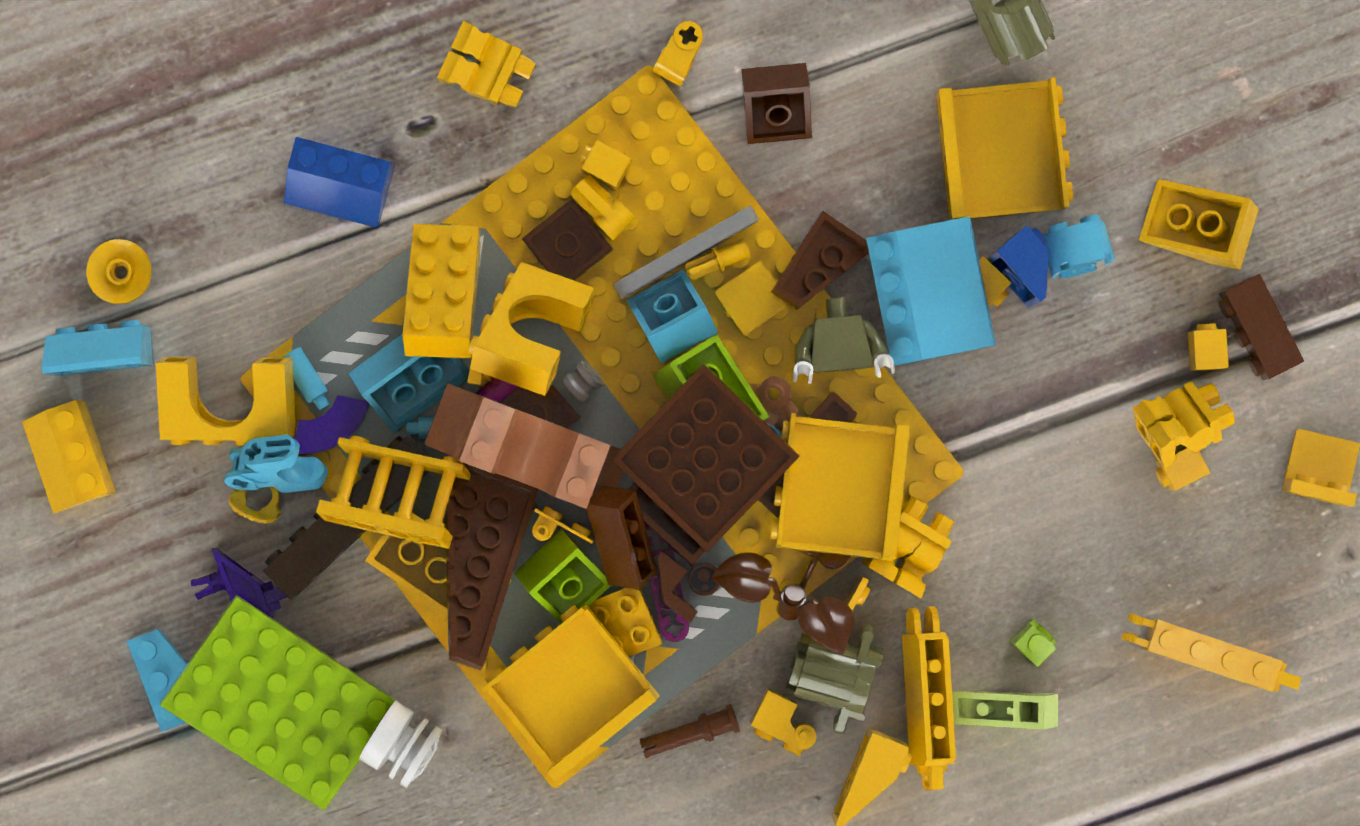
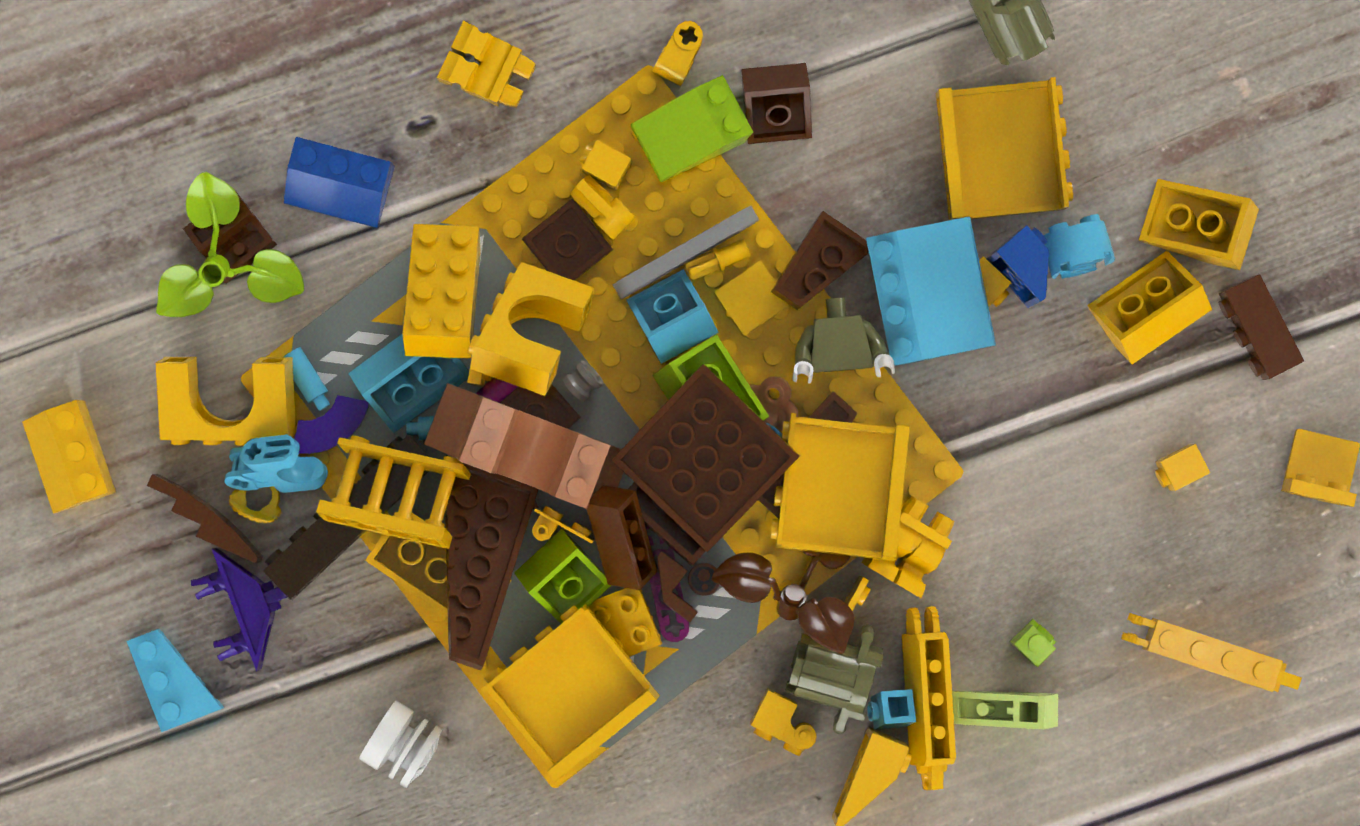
medium azure slope [42,320,154,376] -> none
yellow dish [86,239,152,304] -> none
lime plate [160,595,398,811] -> none
reddish brown pin [640,704,740,759] -> none
yellow hips [1132,381,1235,470] -> none
yellow brick [1187,323,1229,371] -> none
none -> reddish brown slope [147,474,263,563]
none -> lime plant [156,172,304,317]
none -> reddish brown slope [183,189,277,284]
none -> lime slope [630,75,753,182]
none -> medium azure brick [867,689,916,730]
none -> yellow slope [1087,251,1212,364]

